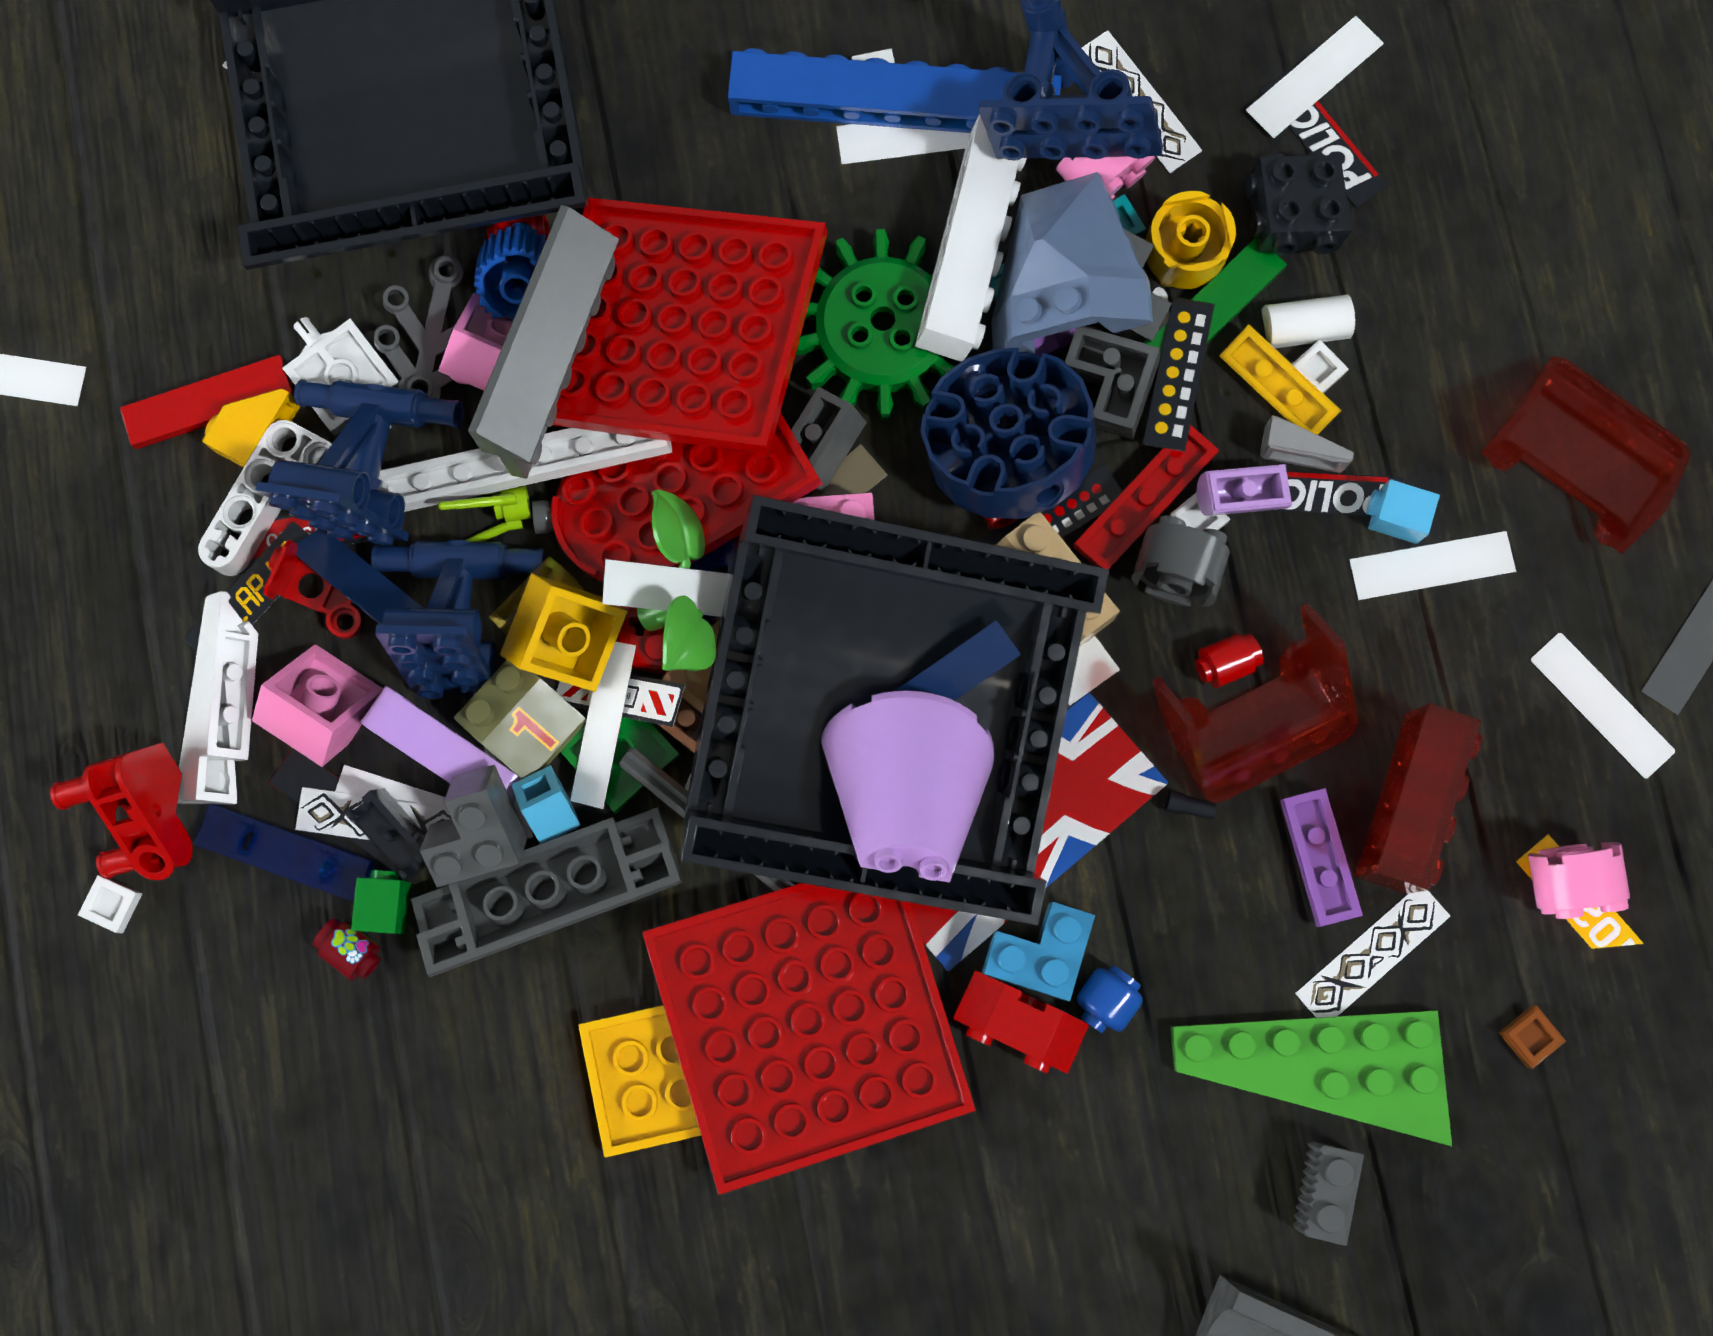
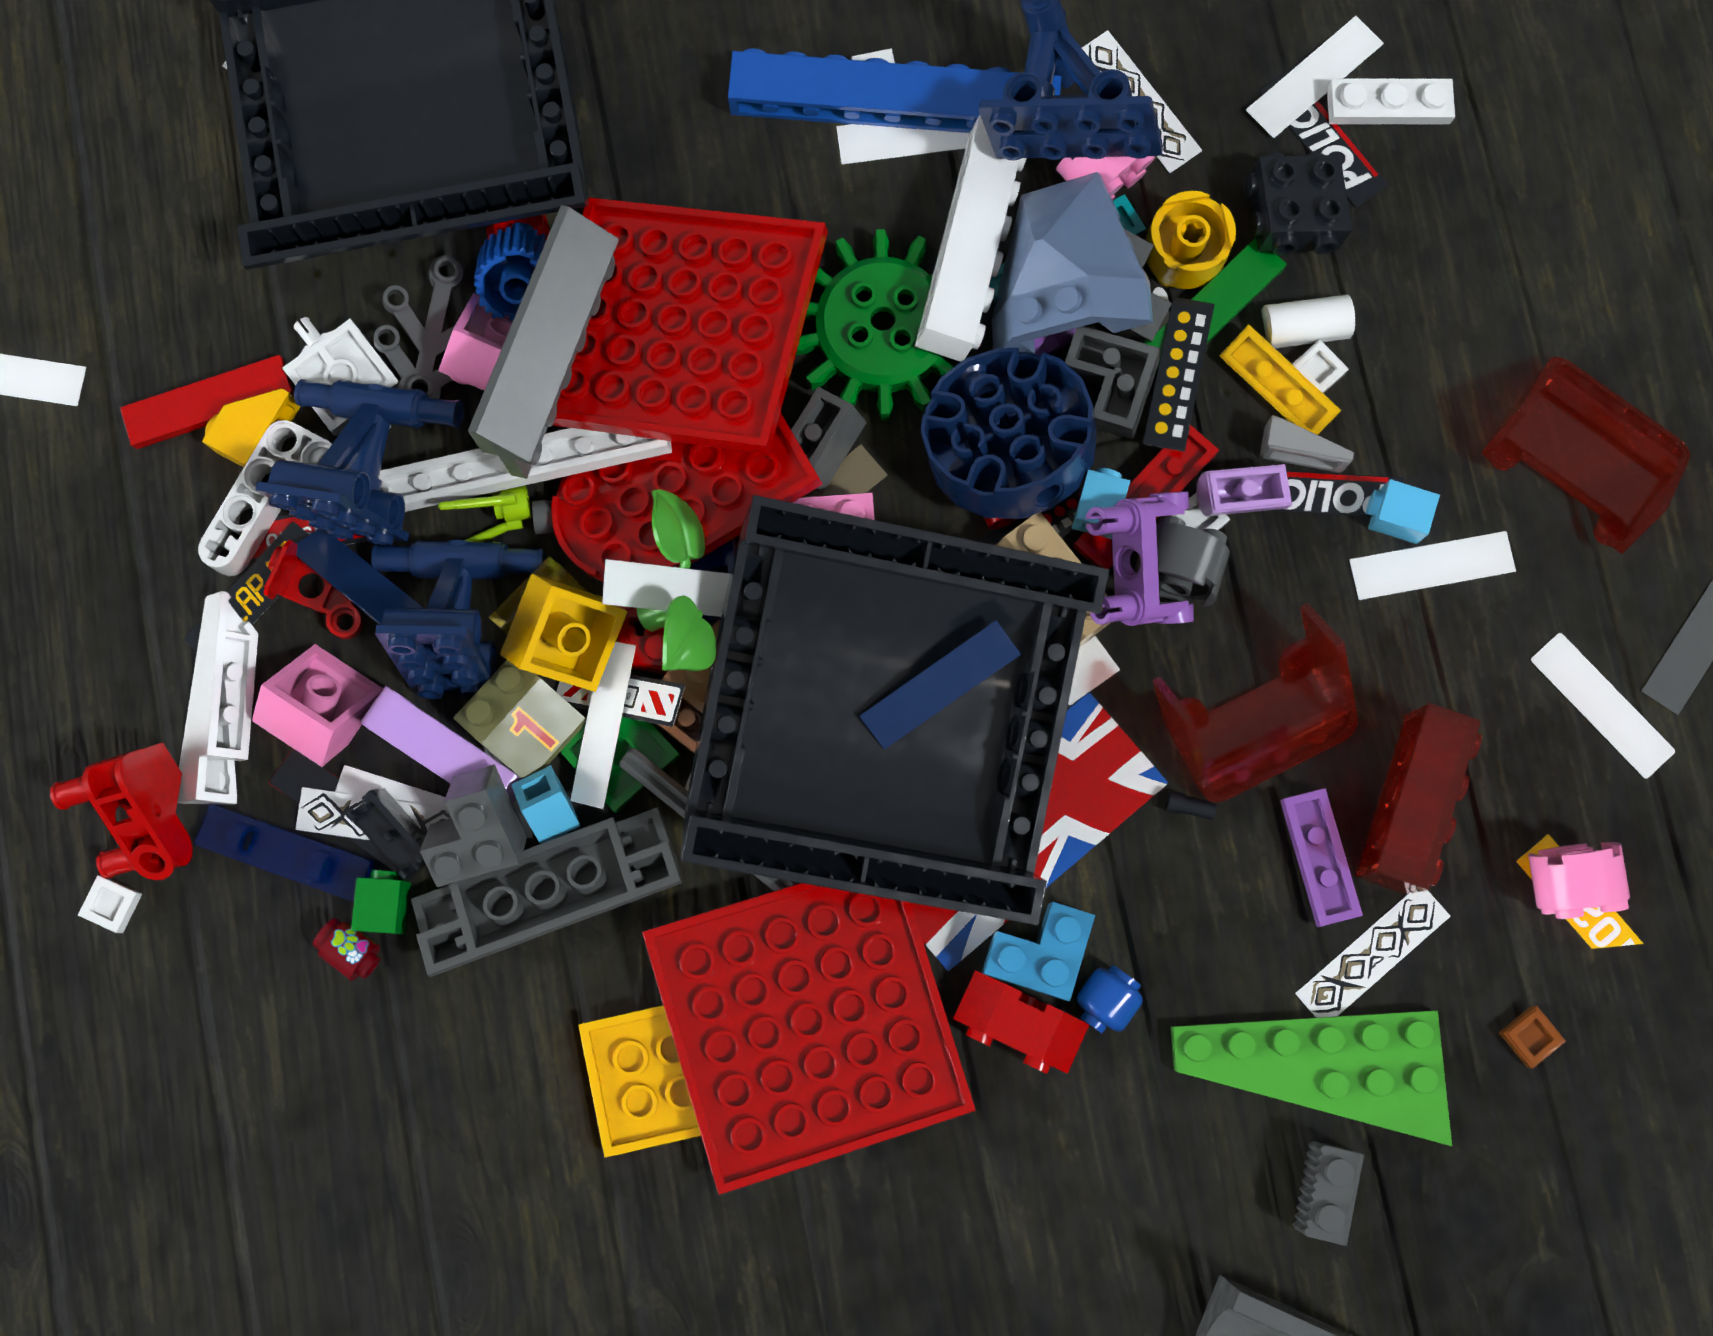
lavender cone [821,691,994,883] -> none
red brick [1195,633,1263,688] -> none
none -> medium azure brick [1071,468,1130,539]
none -> medium lavender connector [1085,492,1194,626]
none -> white plate [1327,78,1455,124]

